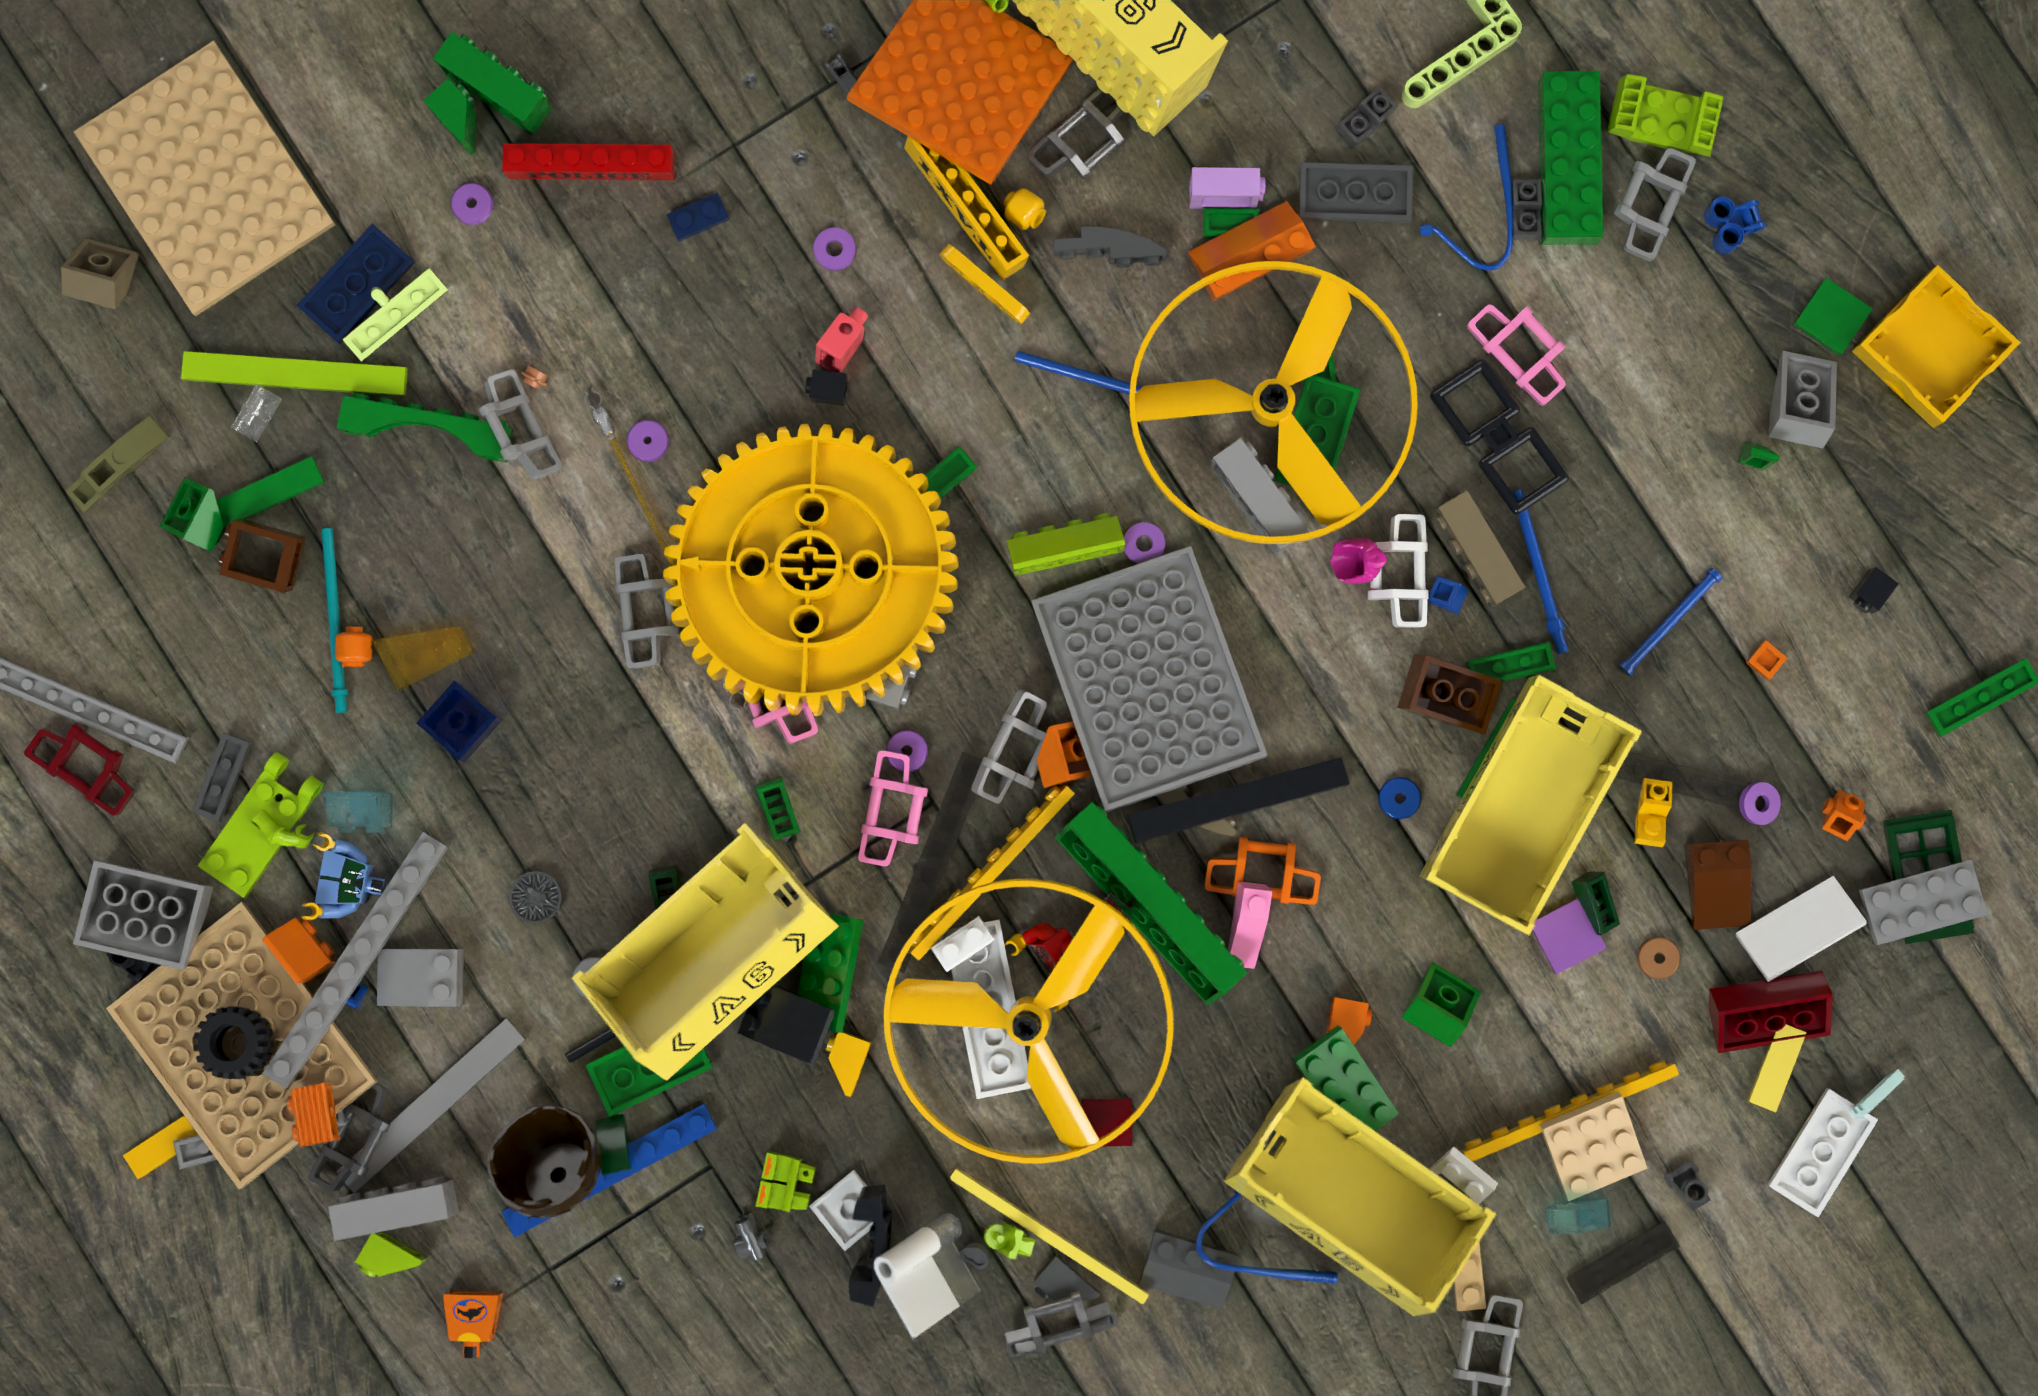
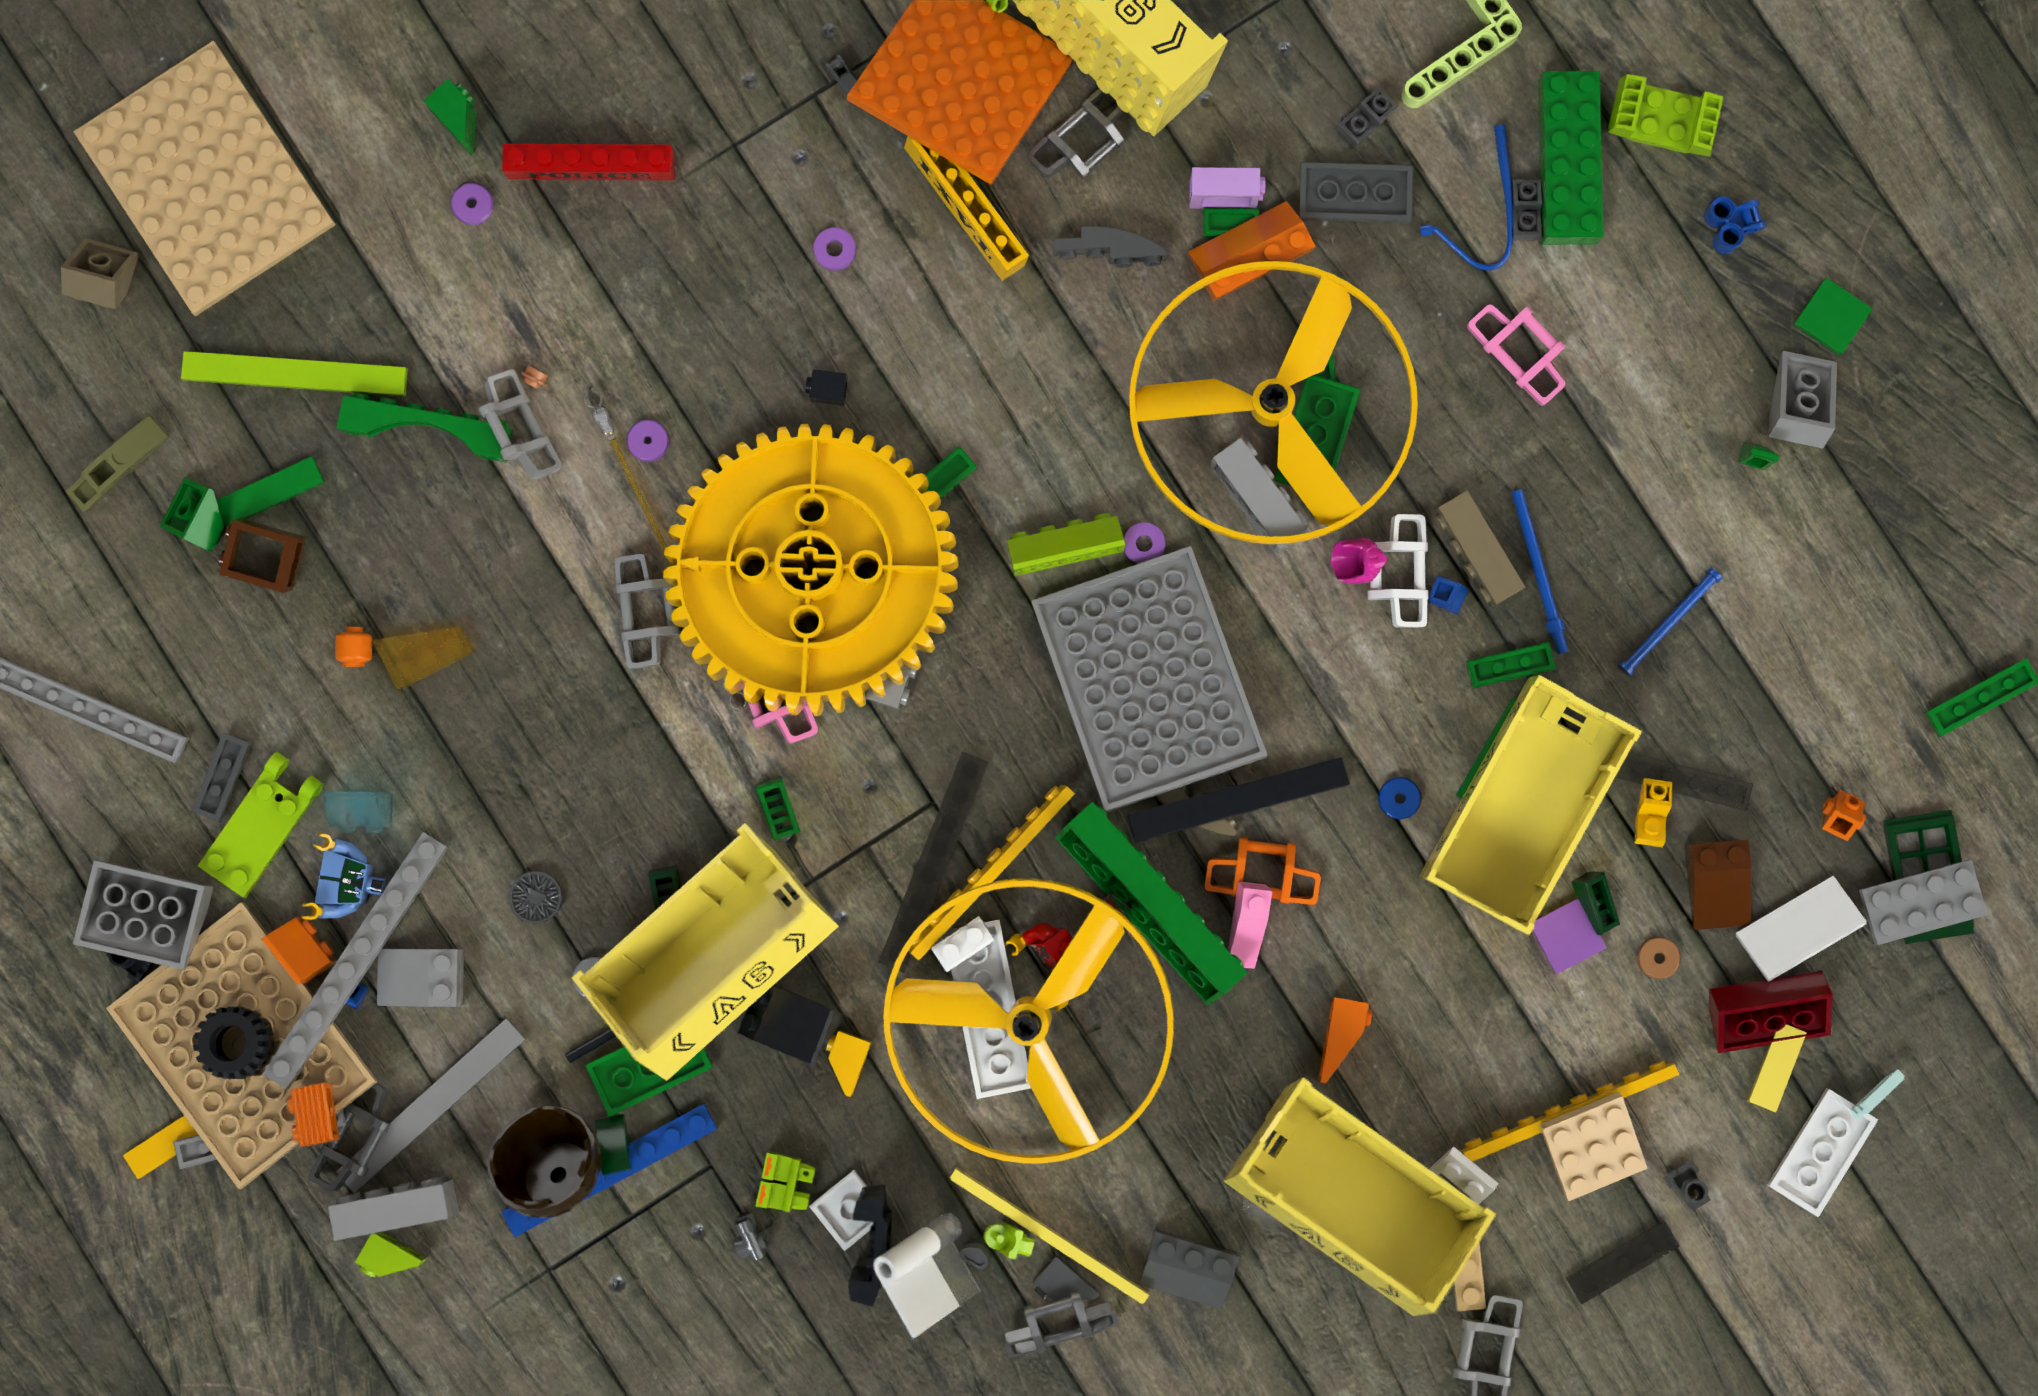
dark red bar [24,723,135,816] -> none
clear hips [231,384,282,442] -> none
lime piece [251,810,315,849] -> none
dark blue plate [296,224,415,344] -> none
teal bar [321,528,349,713] -> none
yellowish green plate [343,268,448,361] -> none
clear blue brick [417,680,502,762] -> none
green brick [432,32,552,136] -> none
orange torso [443,1291,503,1358] -> none
dark blue plate [666,192,730,242] -> none
green plate [797,913,864,1033] -> none
coral torso [815,307,868,373] -> none
bright pink bar [858,750,929,866] -> none
medium lavender piece [886,730,928,772] -> none
yellow beam [939,244,1030,325] -> none
light grey bar [971,690,1047,804] -> none
yellow head [1003,188,1046,230] -> none
blue bar [1014,351,1142,394] -> none
orange slope [1036,722,1092,788] -> none
dark red piece [1082,1098,1135,1147] -> none
blue piece [1196,1189,1338,1284] -> none
green plate [1292,1025,1399,1131] -> none
reddish brown slope [1397,654,1502,735] -> none
green slope [1402,962,1481,1047] -> none
black bar [1430,359,1569,515] -> none
clear light blue slope [1546,1198,1611,1234] -> none
light grey bar [1614,148,1696,261] -> none
medium lavender piece [1739,782,1781,825] -> none
orange plate [1746,640,1788,681] -> none
black brick [1849,567,1899,614] -> none
yellow tile [1852,265,2021,428] -> none

